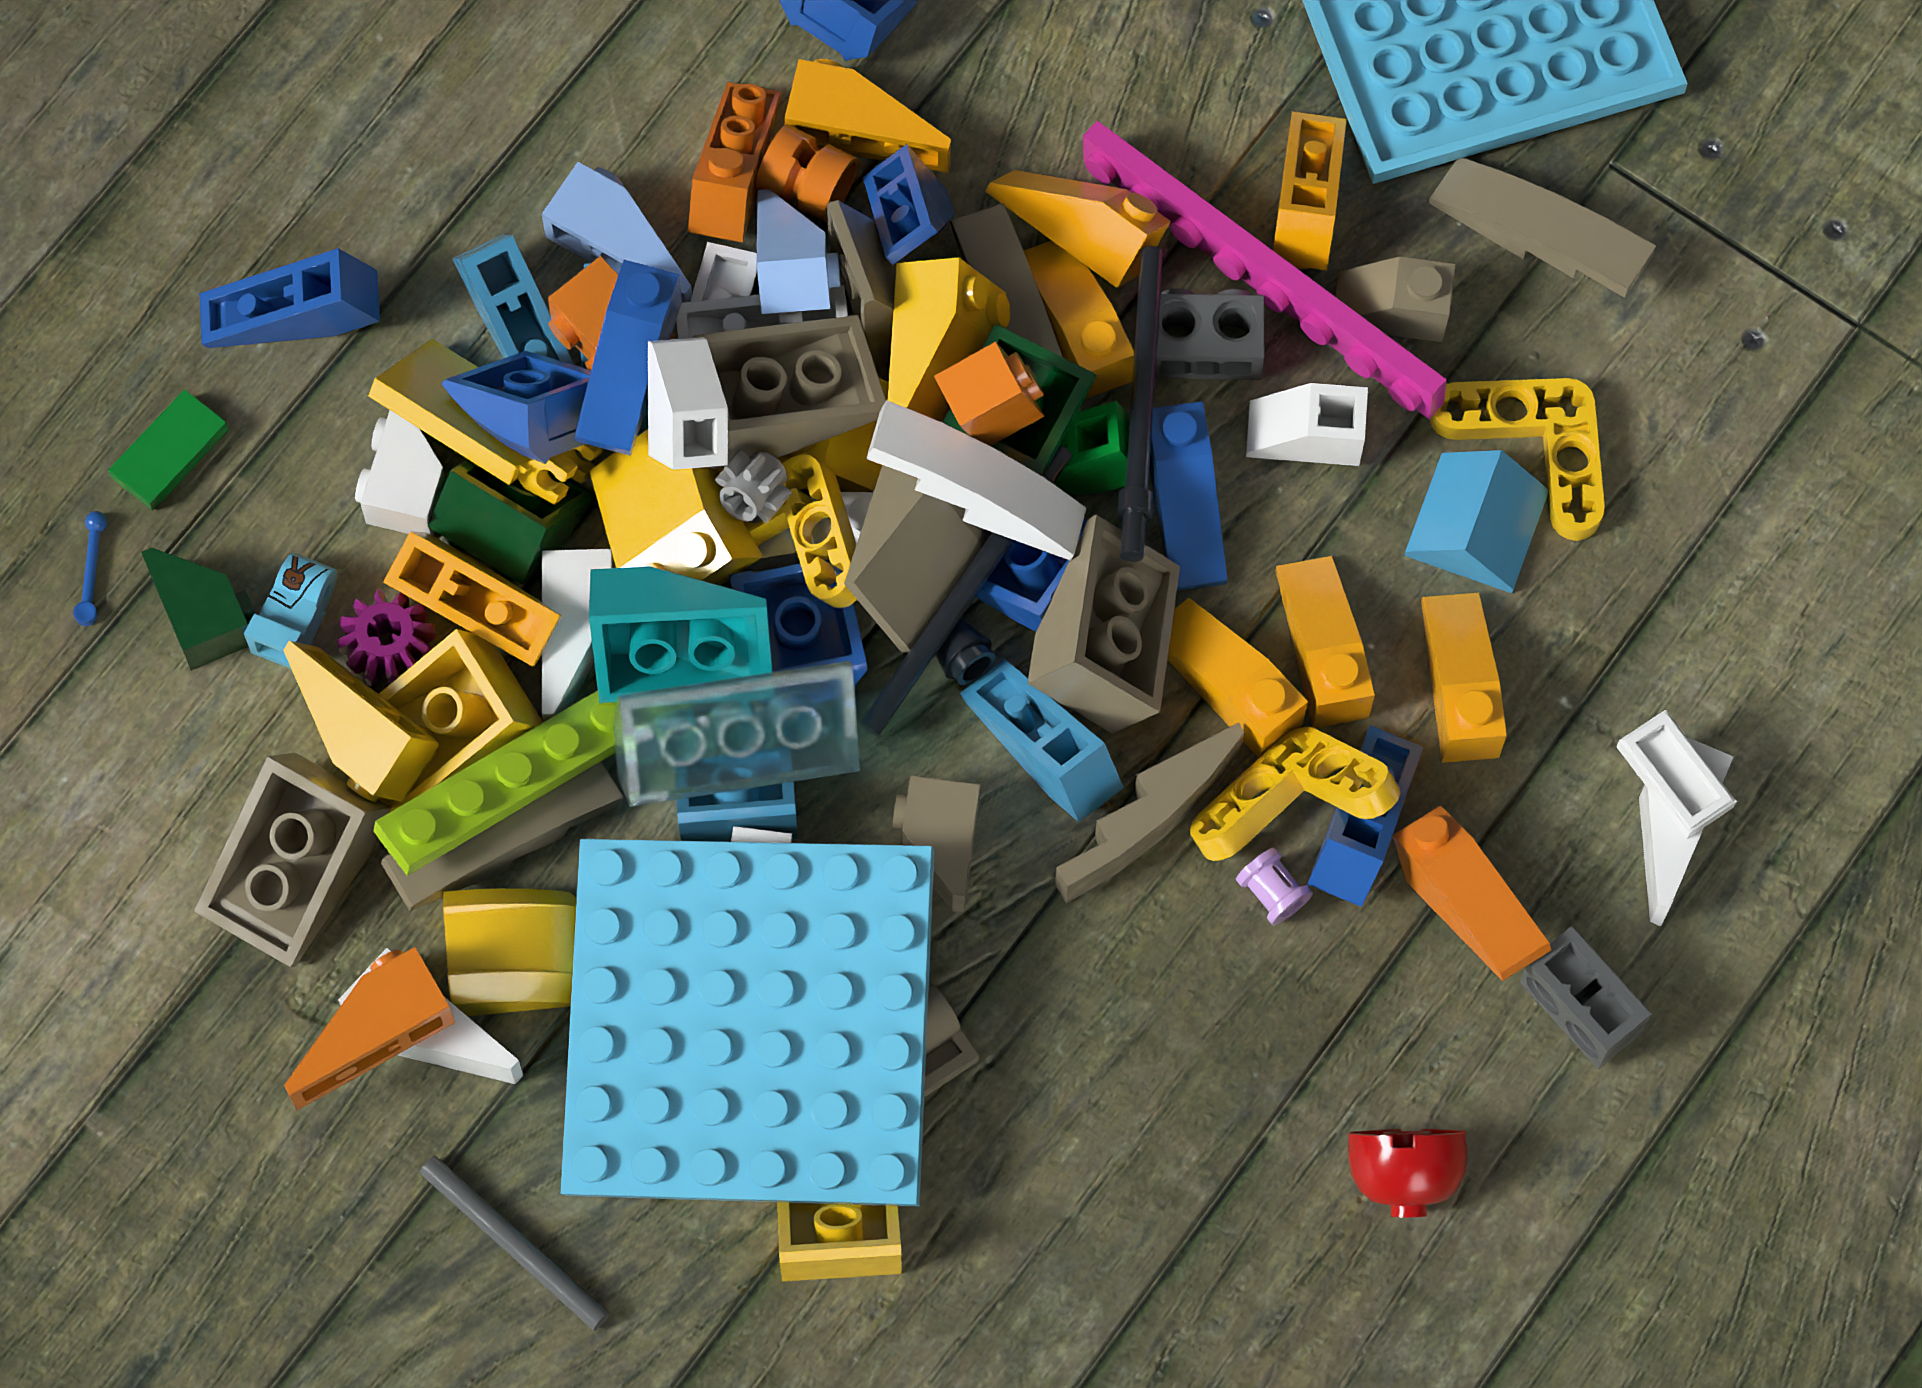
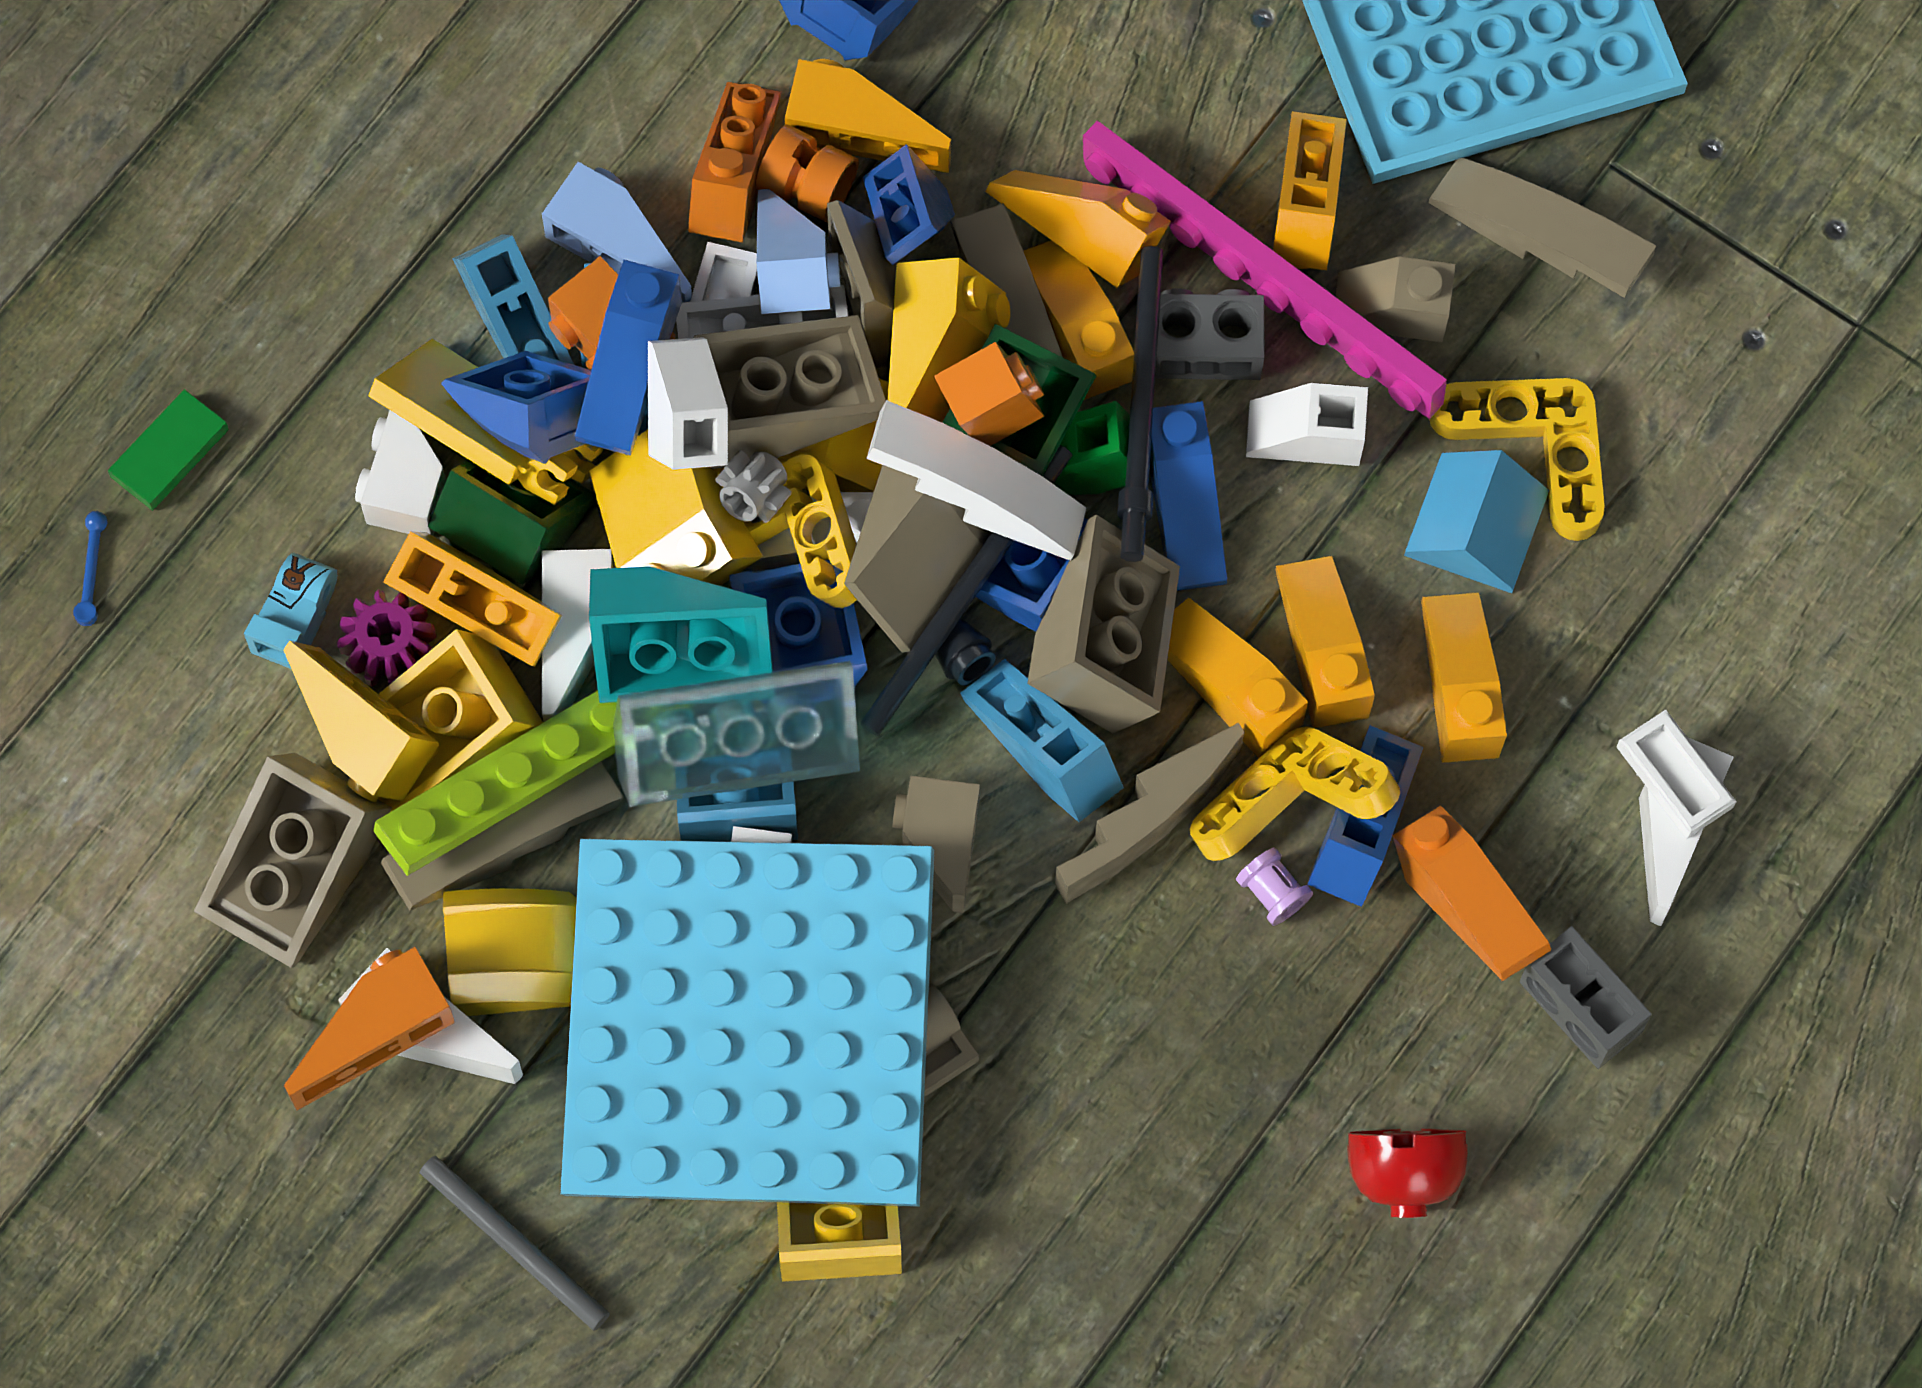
dark green slope [141,547,256,670] -> none
blue slope [199,248,380,348] -> none

